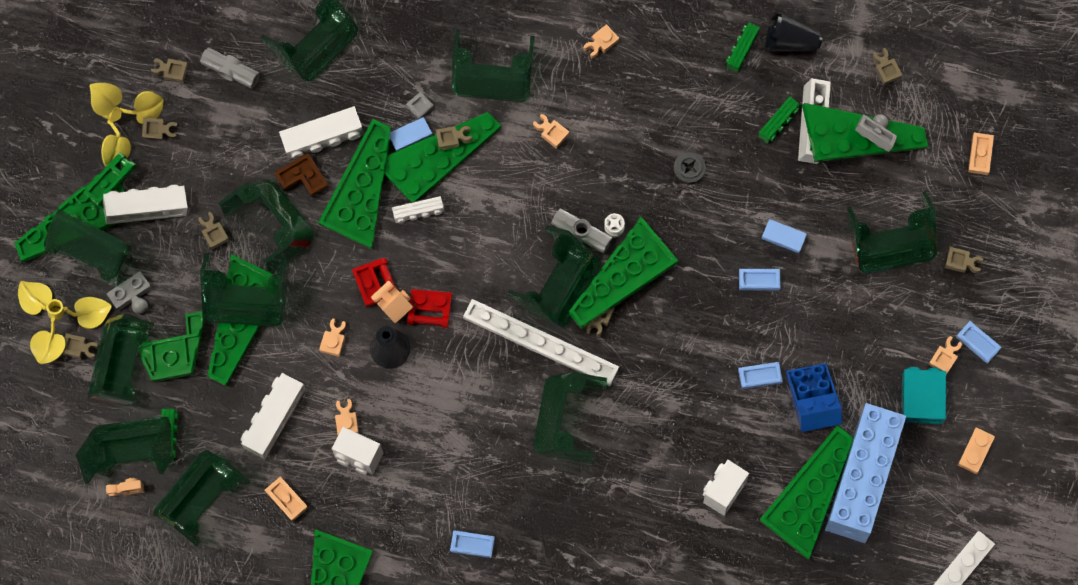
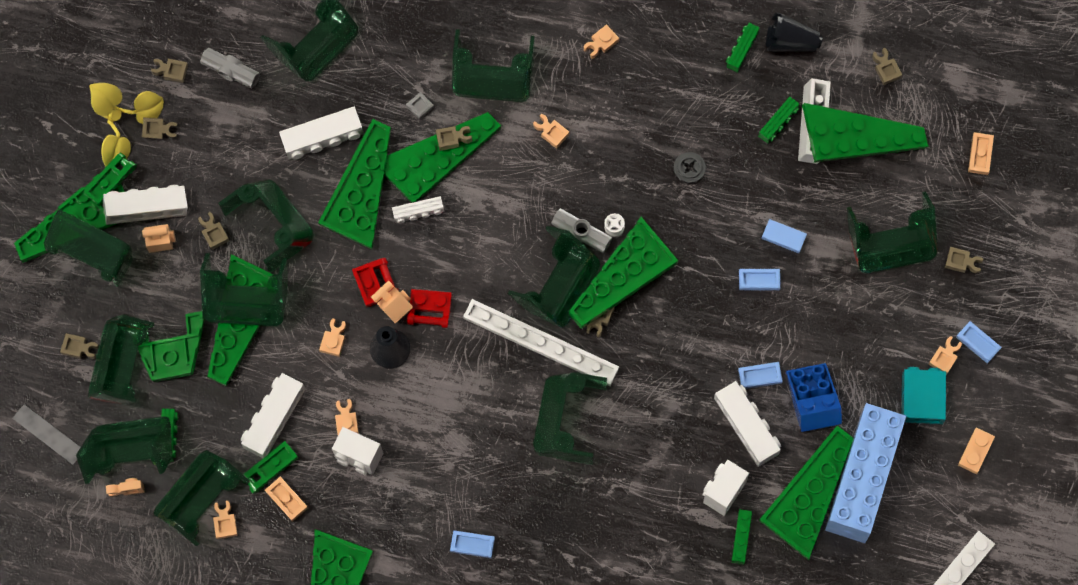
light yellow plant [18,281,111,364] -> none
light grey plate [106,271,152,314] -> none
reddish brown plate [274,153,329,197] -> none
light blue tile [390,117,432,152] -> none
light grey plate [855,114,897,152] -> none
none -> flat silver sticker [12,404,85,465]
none -> light nougat brick [142,224,176,253]
none -> light nougat plate [213,501,238,539]
none -> green plate [240,441,298,494]
none -> white brick [714,381,781,467]
none -> green piece [731,509,752,565]

